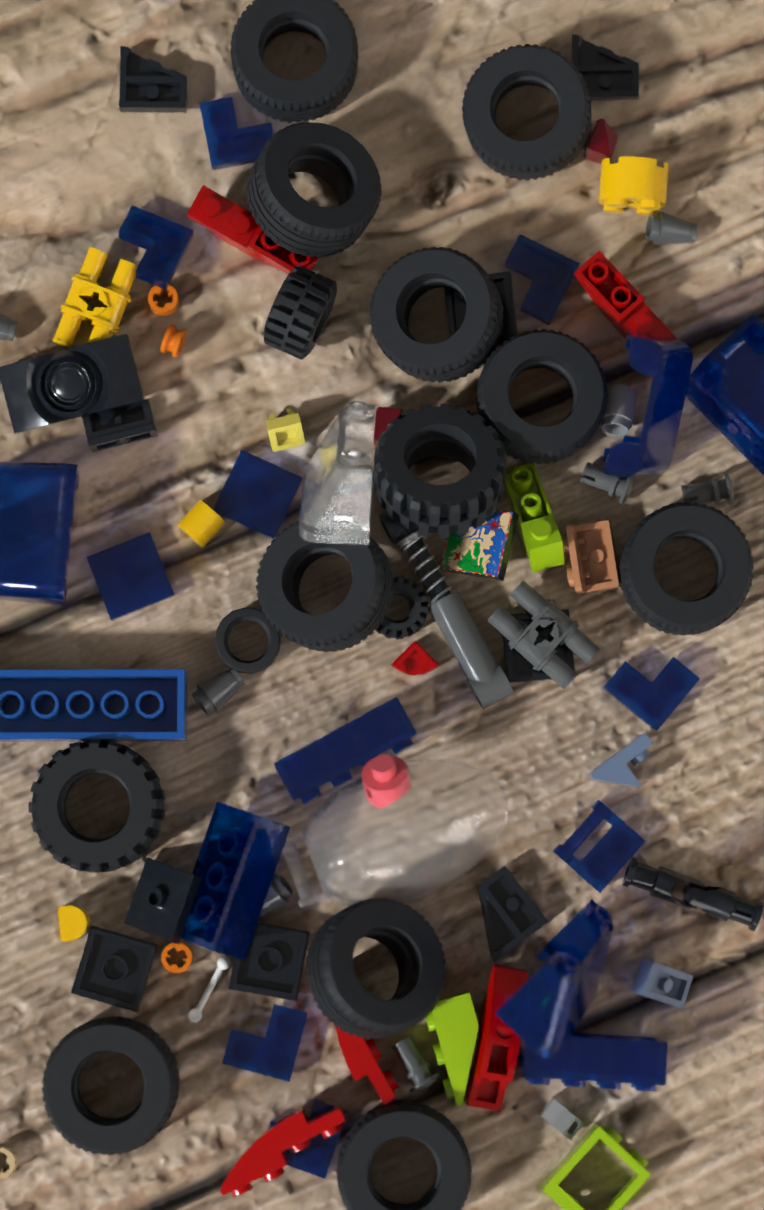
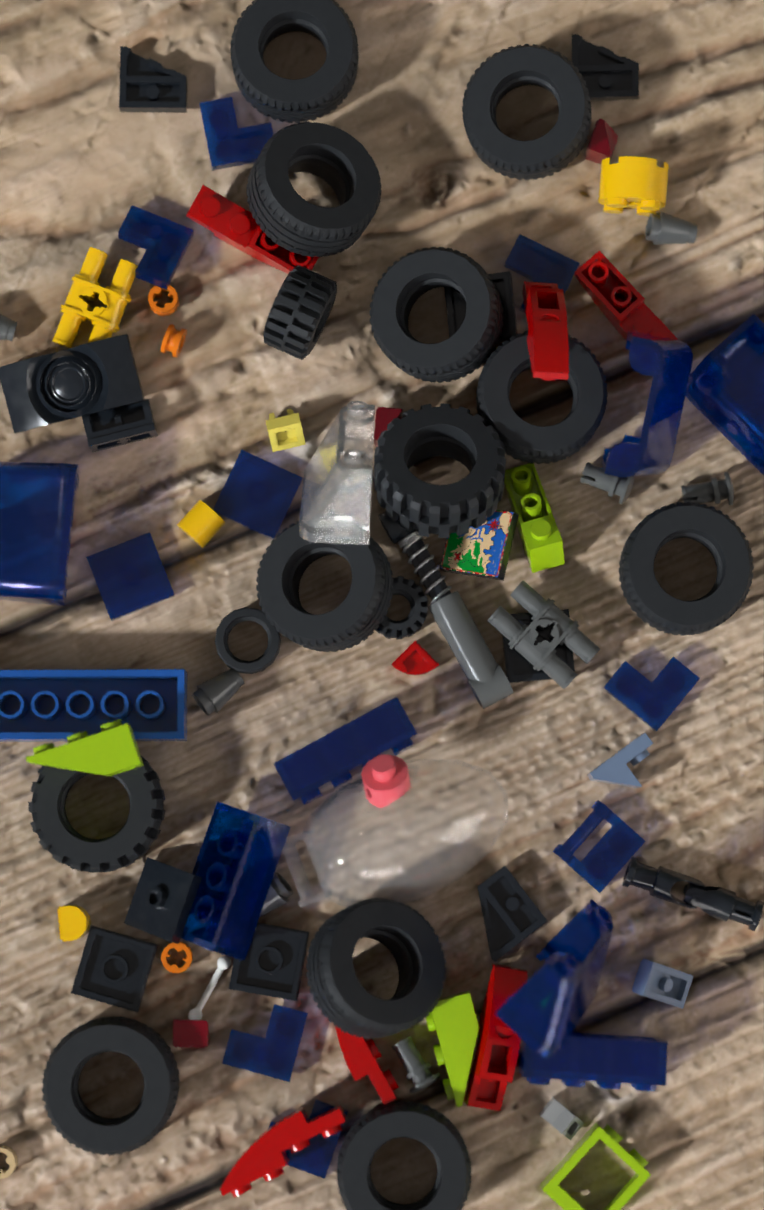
nougat bracket [562,520,621,595] -> none
light grey brick [600,384,637,437] -> none
none -> lime slope [26,720,144,777]
none -> dark red slope [172,1018,210,1048]
none -> red slope [522,281,569,381]

